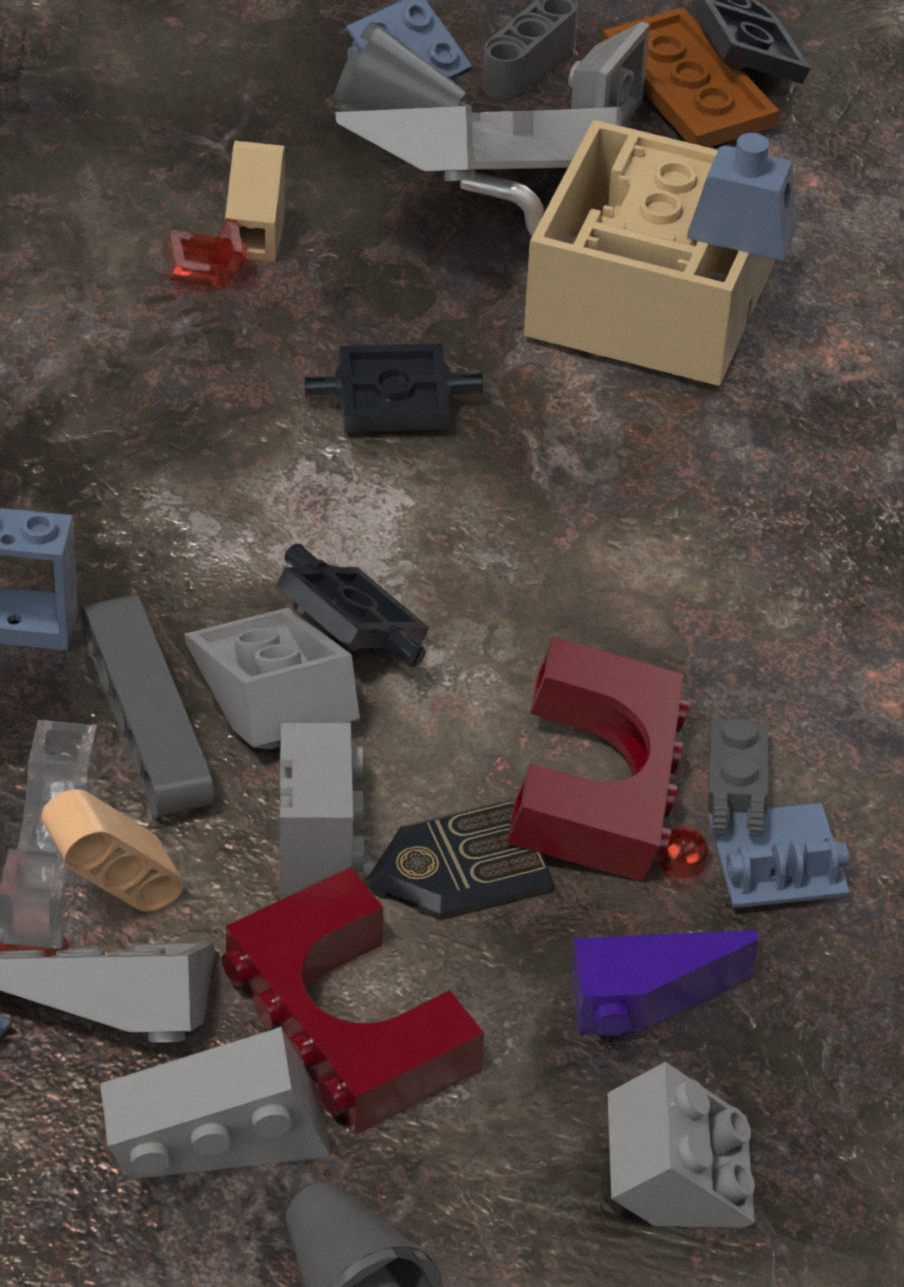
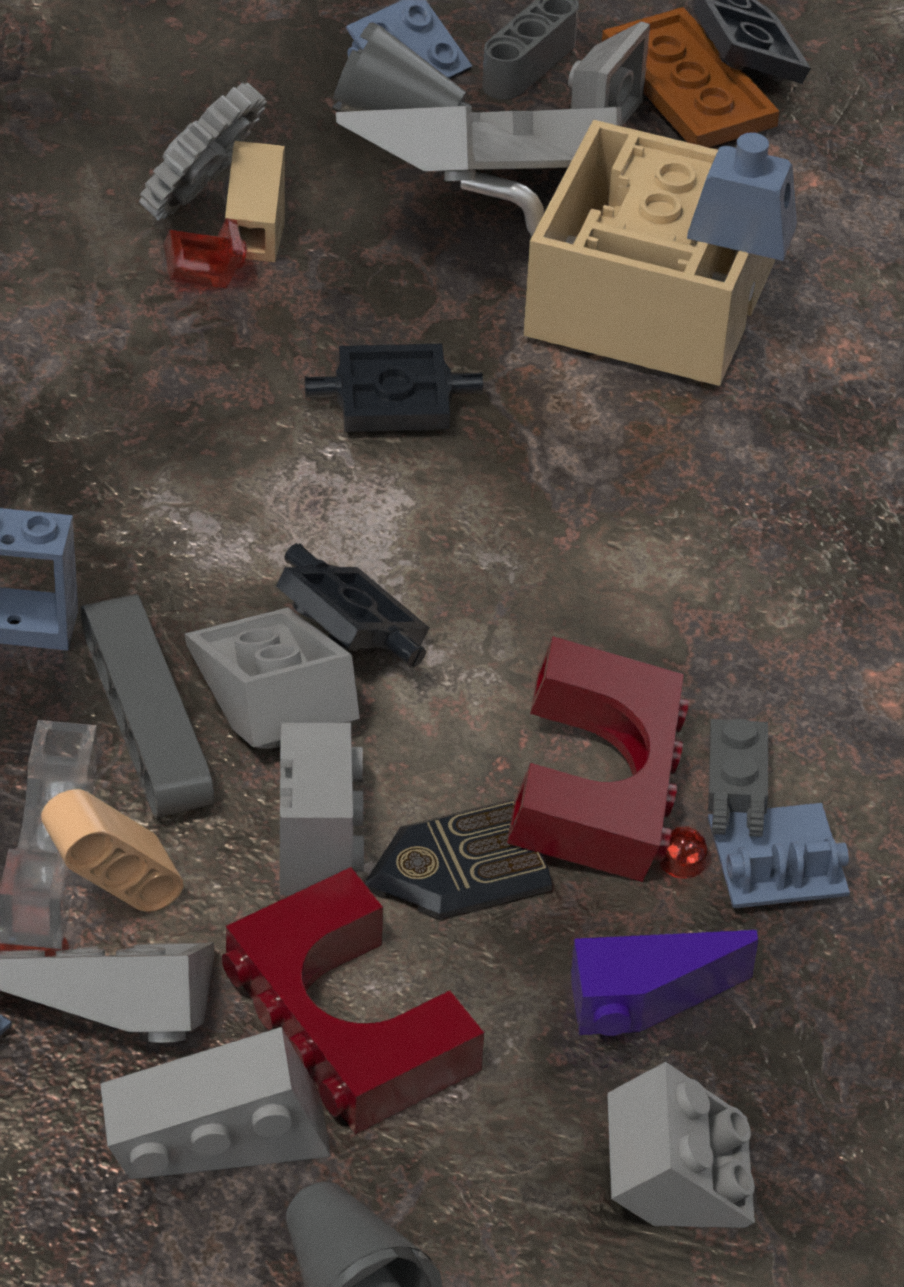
none -> light grey gear [139,82,267,220]

